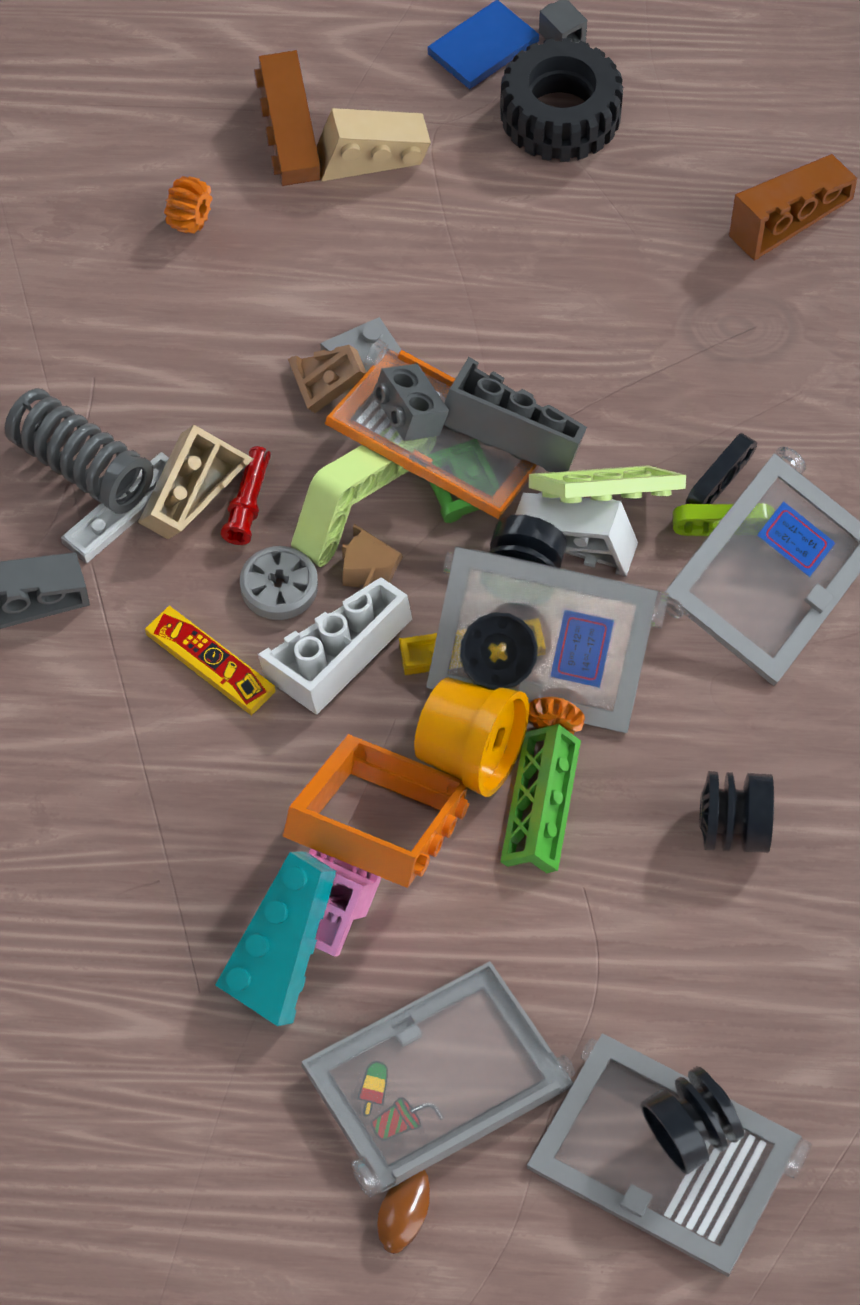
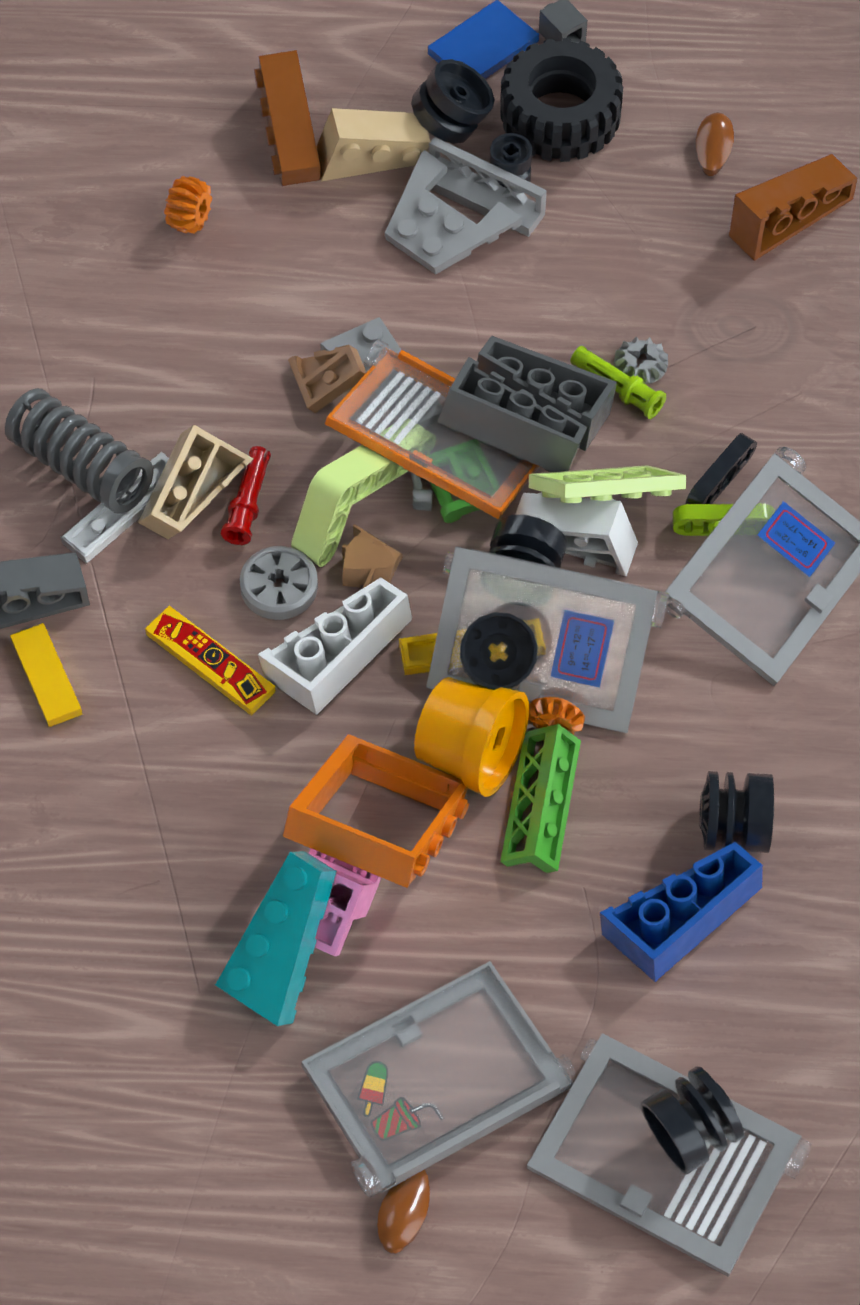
dark grey brick [373,364,449,441] -> none
none -> yellow tile [10,623,83,727]
none -> light grey wing [385,150,523,274]
none -> light grey hand [410,472,433,511]
none -> black wheel [411,59,495,144]
none -> light grey fence [429,137,547,237]
none -> dark grey wedge [477,336,617,451]
none -> black wheel [490,133,532,188]
none -> lime pin [570,346,666,419]
none -> blue wedge [600,842,763,982]
none -> light grey gear [614,337,668,384]
none -> dark orange arm [696,112,734,176]

